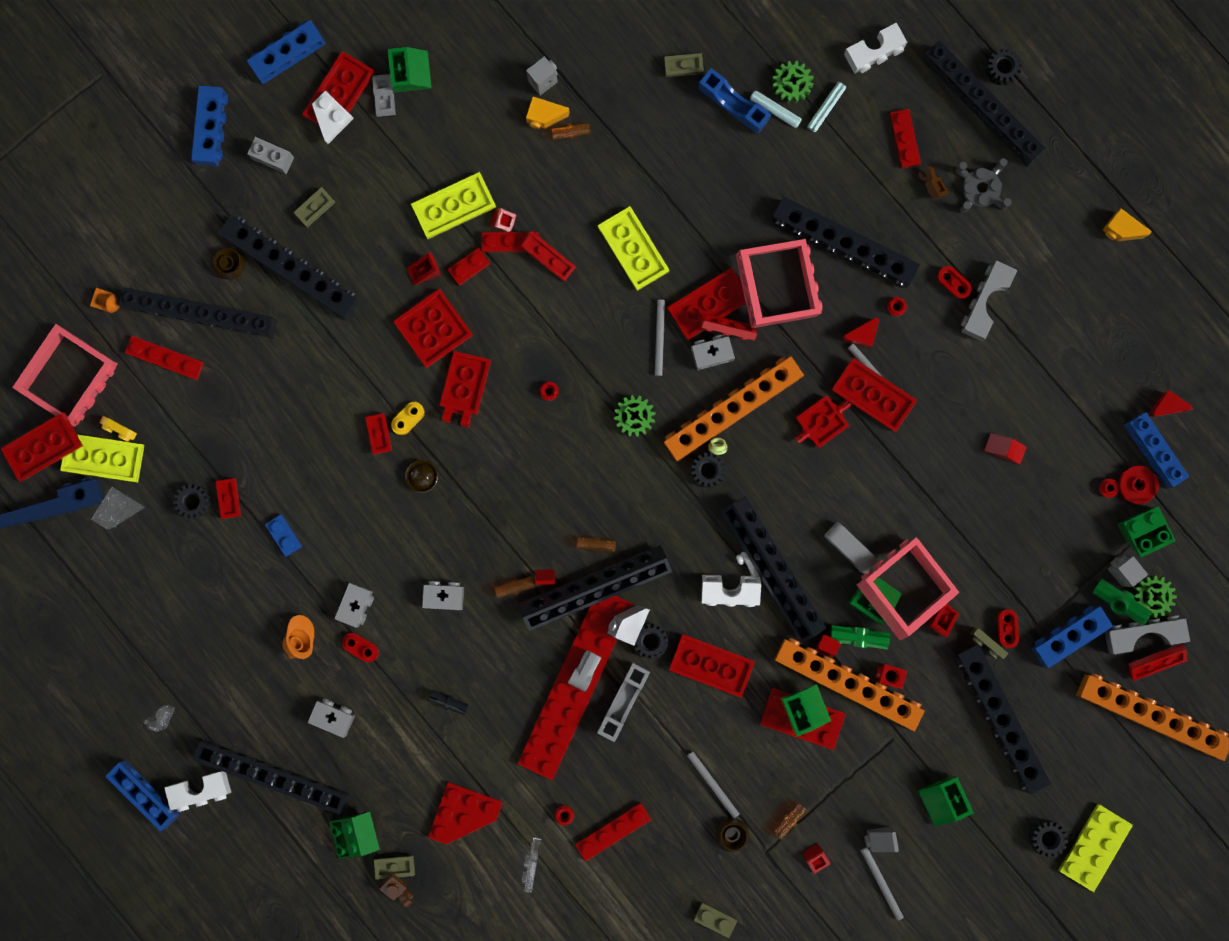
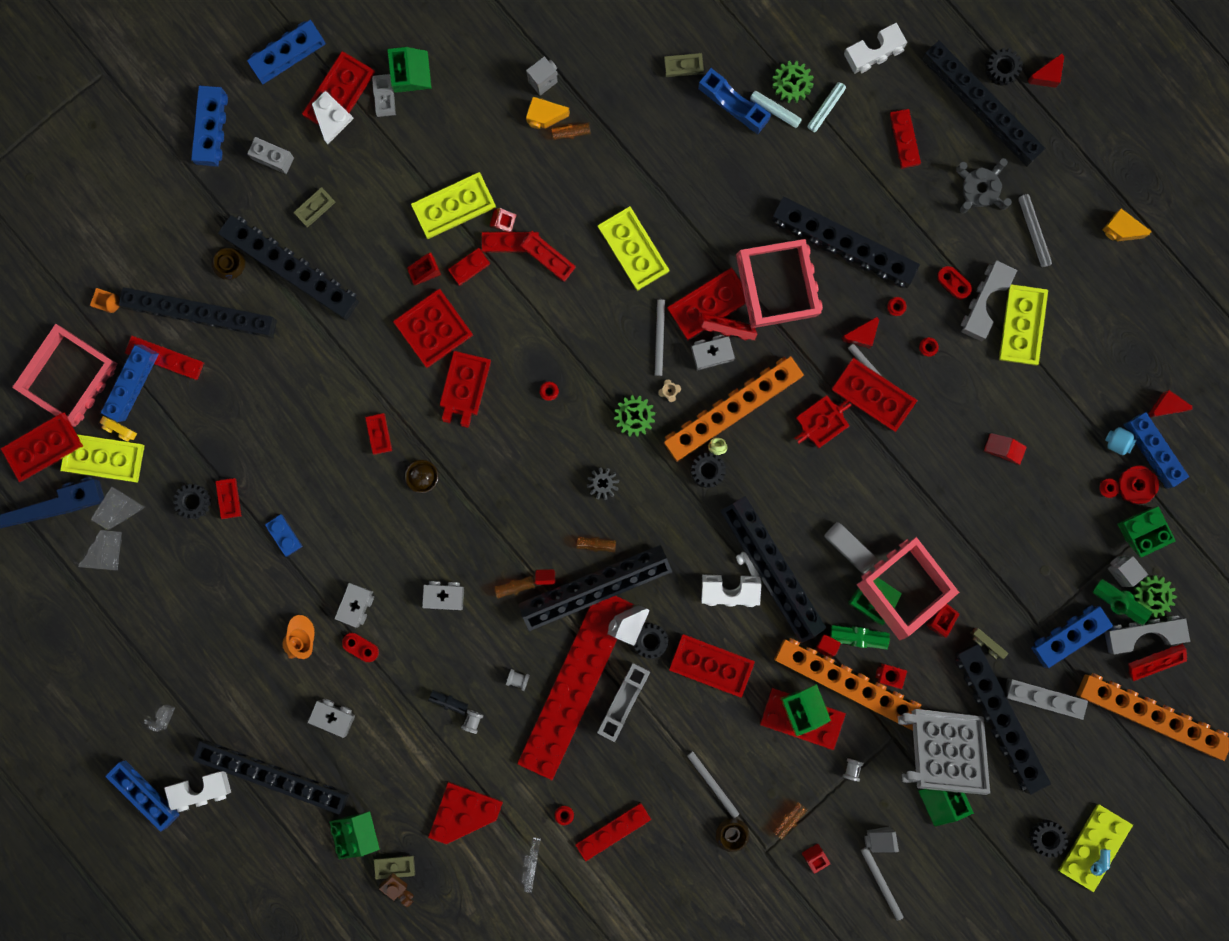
yellow plate [391,402,425,435] -> none
light grey piece [568,650,601,692] -> none
olive plate [694,902,738,938] -> none
reddish brown plate [918,166,949,200] -> none
red plate [997,609,1019,648] -> none
none -> clear wing [79,530,122,570]
none -> blue brick [101,345,159,422]
none -> light grey bush [461,709,484,734]
none -> light grey bush [506,669,530,691]
none -> dark grey gear [587,468,619,500]
none -> tan plate [659,380,681,402]
none -> light grey bush [842,758,864,782]
none -> light grey plate [898,709,990,795]
none -> red plate [919,337,939,357]
none -> neon yellow plate [999,284,1048,366]
none -> light grey arch [1004,679,1088,720]
none -> light grey axle [1019,194,1052,267]
none -> red slope [1028,54,1064,88]
none -> medium azure arm [1090,849,1110,876]
none -> medium azure head [1106,427,1136,455]

